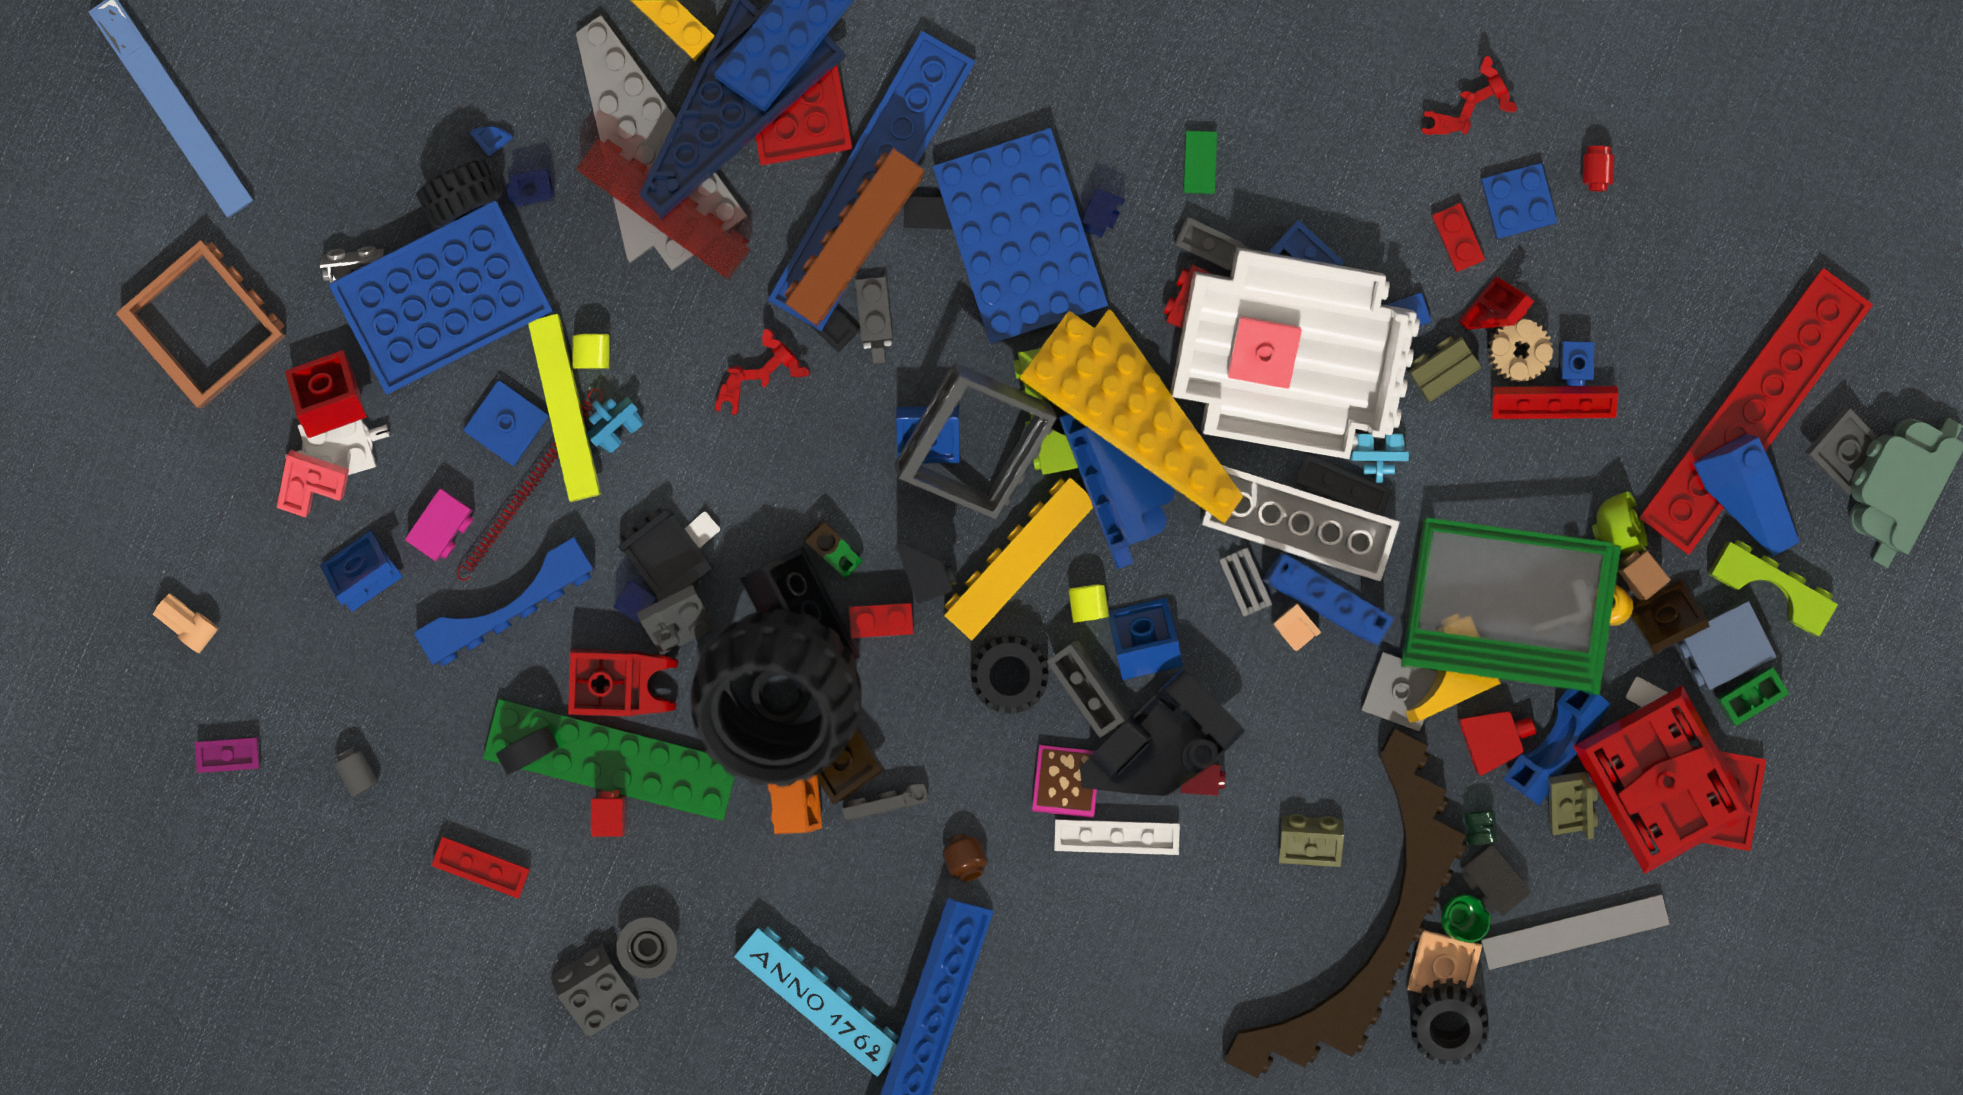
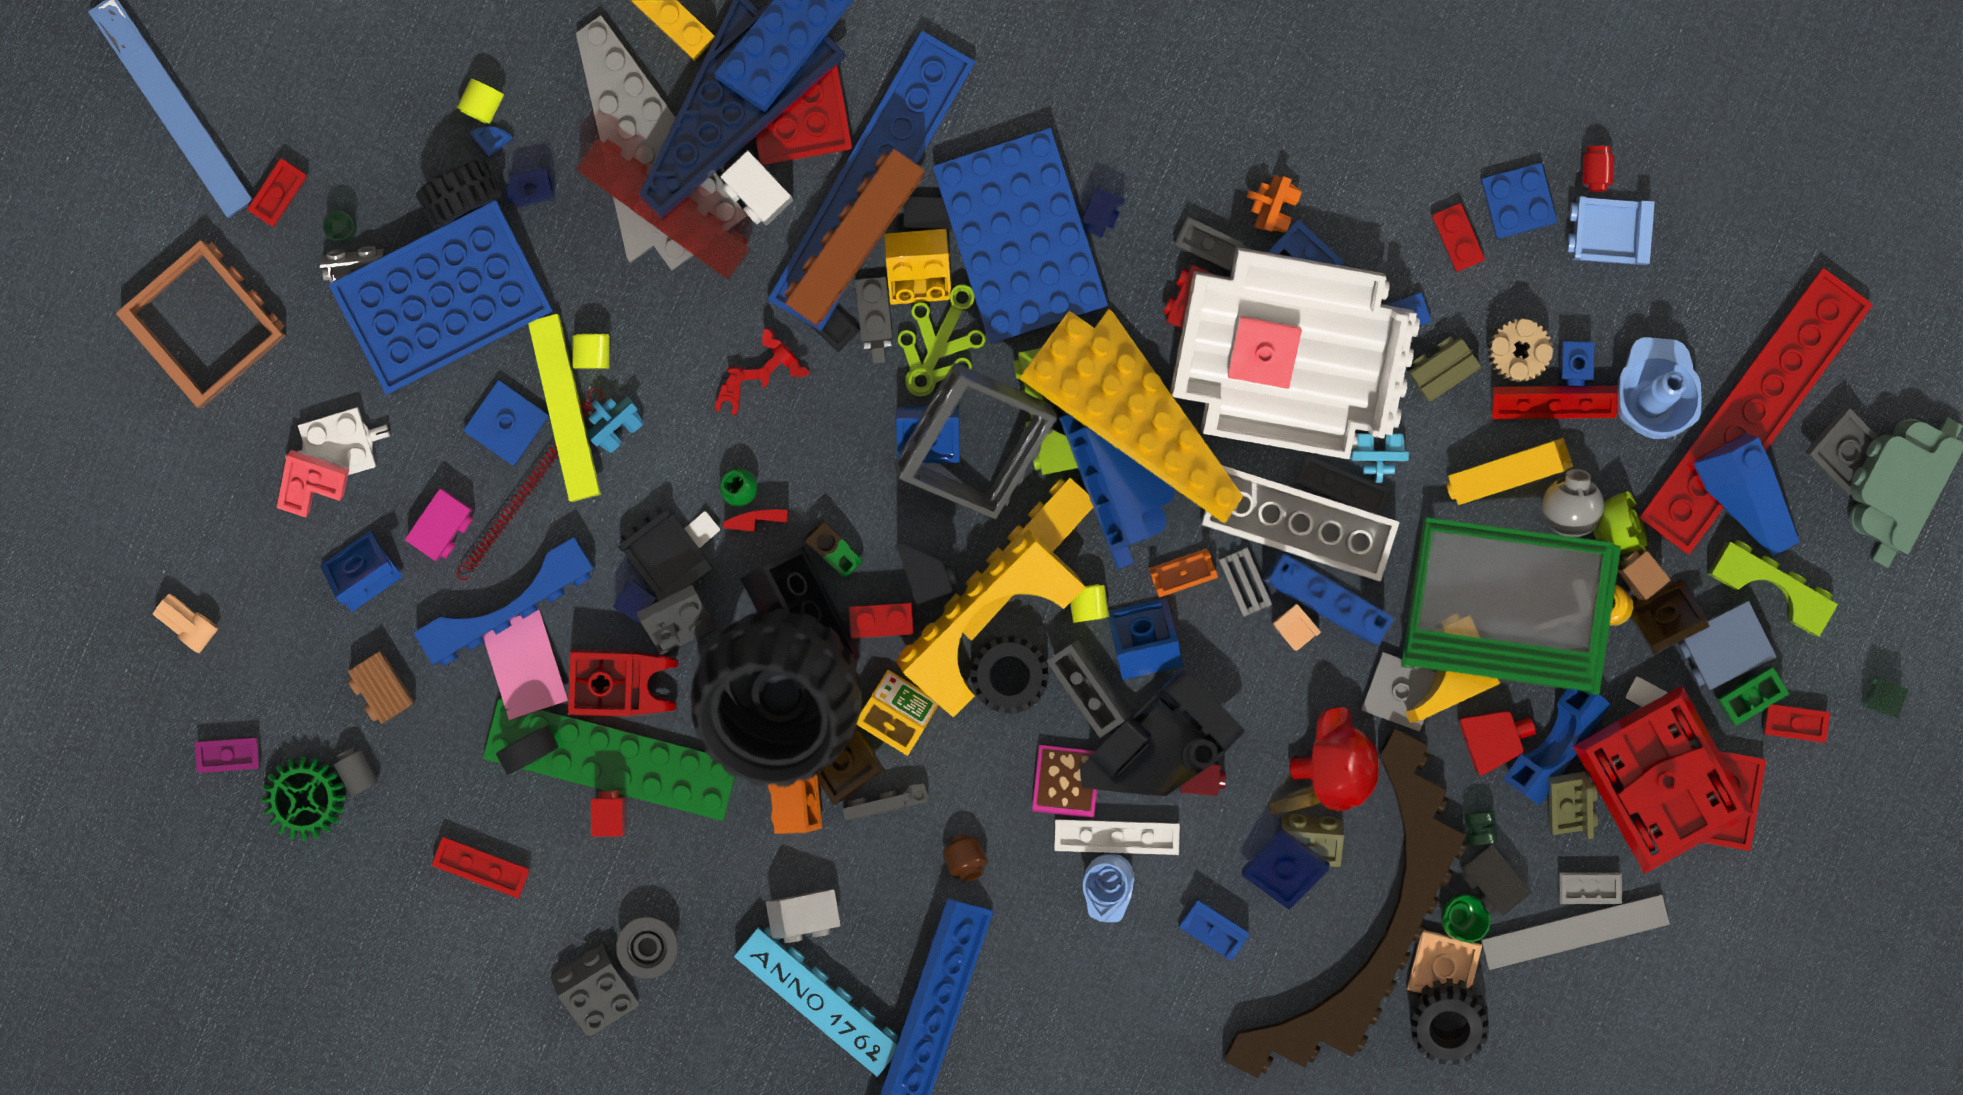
red brick [285,350,367,438] -> none
green tile [1183,131,1217,195] -> none
red piece [1421,56,1517,135] -> none
red wing [1458,276,1534,330] -> none
none -> red plate [247,158,308,228]
none -> green gear [261,757,346,841]
none -> clear green wheel [322,210,357,243]
none -> medium nougat brick [347,651,415,724]
none -> neon yellow piece [457,78,504,124]
none -> bright pink piece [483,610,568,720]
none -> green piece [718,467,758,507]
none -> white brick [721,151,793,226]
none -> red slope [723,509,789,532]
none -> light grey brick [766,889,841,943]
none -> yellow slope [857,670,939,756]
none -> yellow slope [884,229,951,305]
none -> yellow arch [896,530,1086,717]
none -> lime plant [898,285,986,397]
none -> light blue helmet [1082,853,1134,922]
none -> orange hinge [1148,548,1218,598]
none -> blue hinge [1178,898,1250,961]
none -> clear blue plate [1242,828,1330,910]
none -> orange hips [1247,175,1302,233]
none -> clear yellow tile [1269,789,1321,815]
none -> red piece [1289,708,1379,812]
none -> yellow slope [1447,437,1573,505]
none -> light grey brick [1542,469,1604,538]
none -> light grey plate [1559,872,1622,904]
none -> light blue panel [1567,196,1655,265]
none -> light blue piece [1617,337,1702,439]
none -> red plate [1763,704,1830,743]
none -> clear green brick [1862,678,1909,718]

